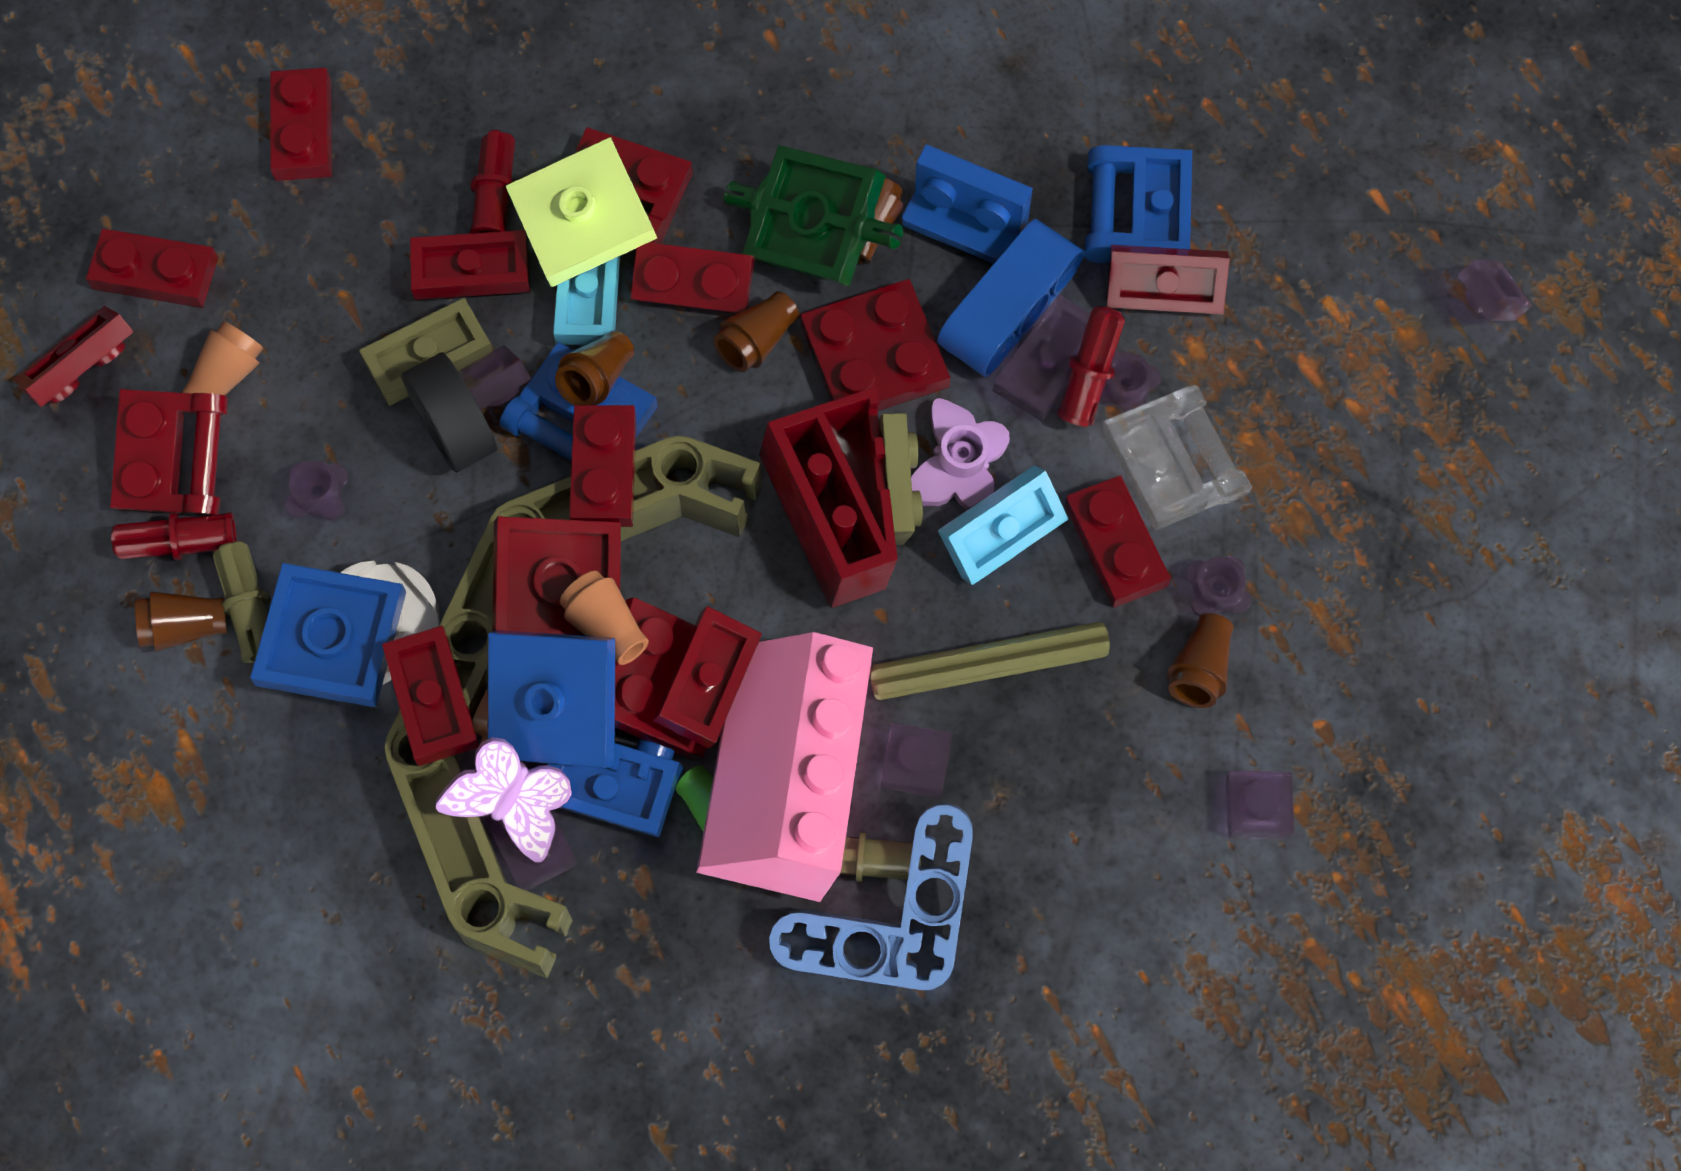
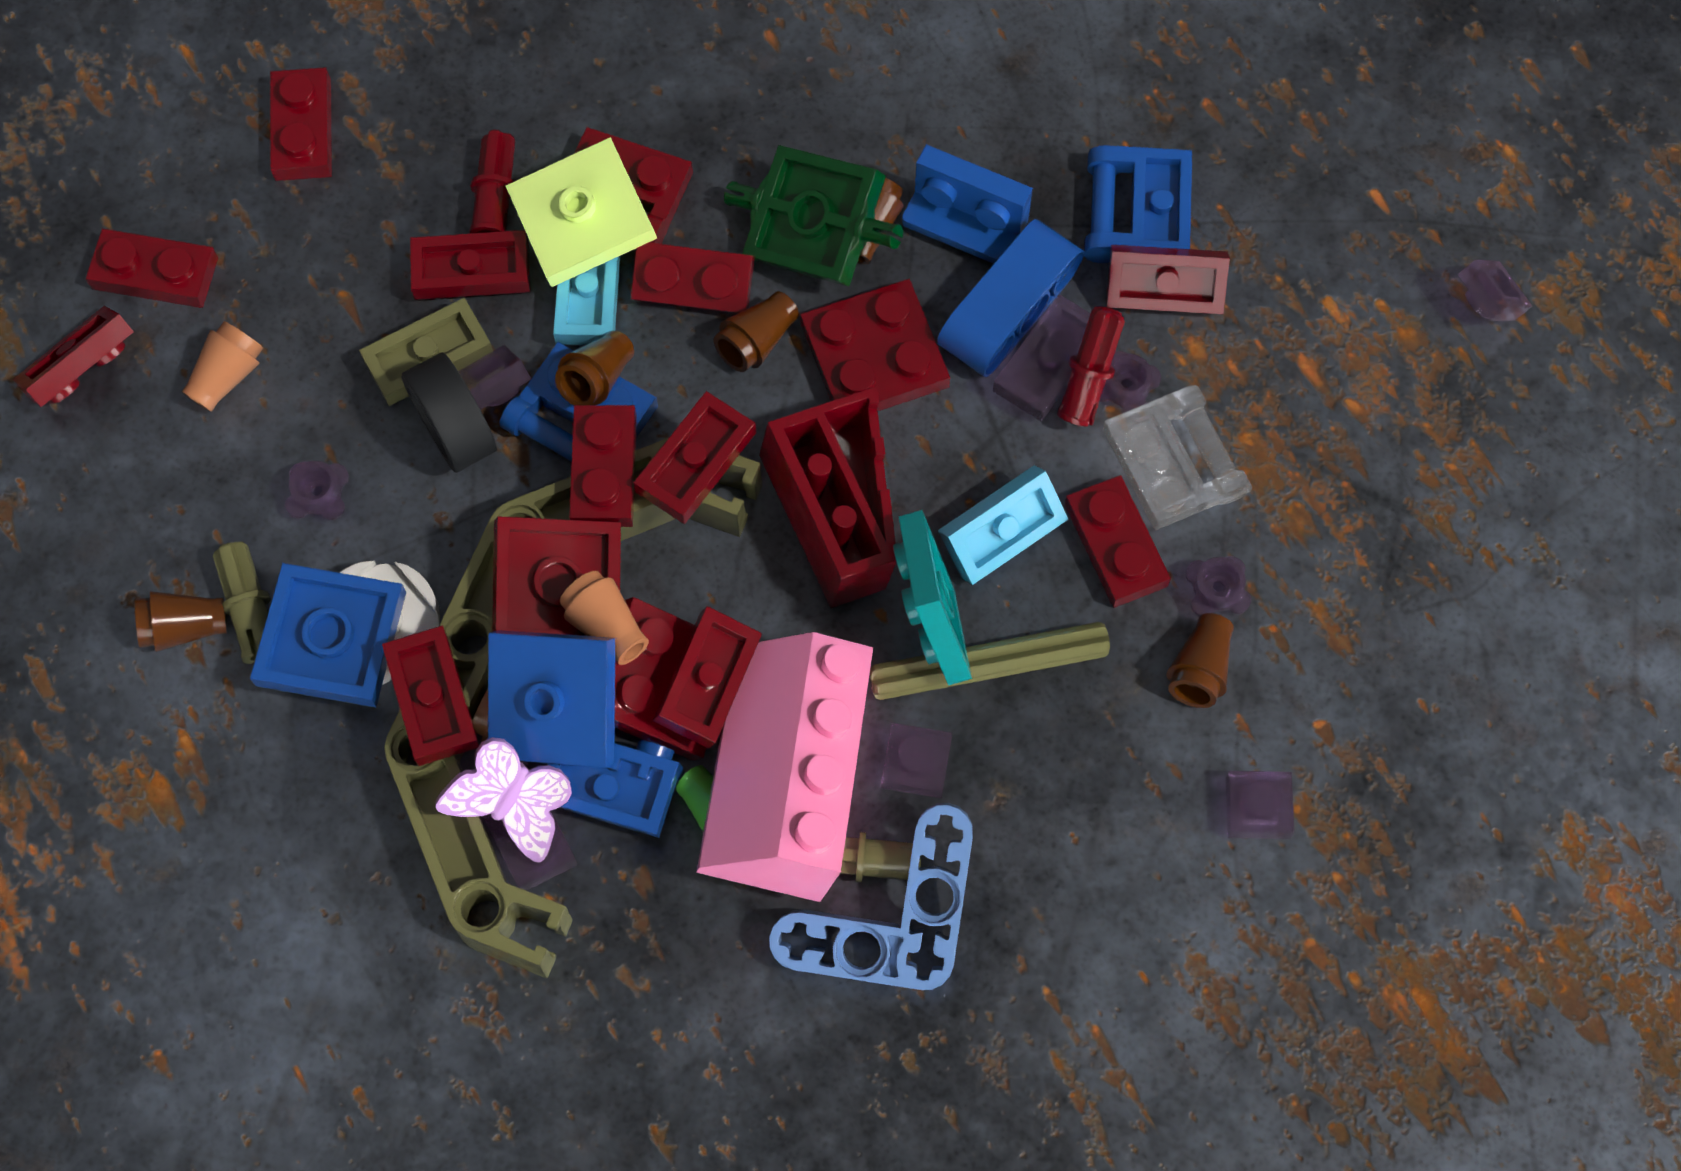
dark red plate [110,389,228,516] -> none
dark red axle [111,512,237,560] -> none
olive plate [879,413,923,545] -> none
lavender animal [911,398,1010,511] -> none
none -> dark red plate [633,391,756,525]
none -> teal plate [893,510,972,685]

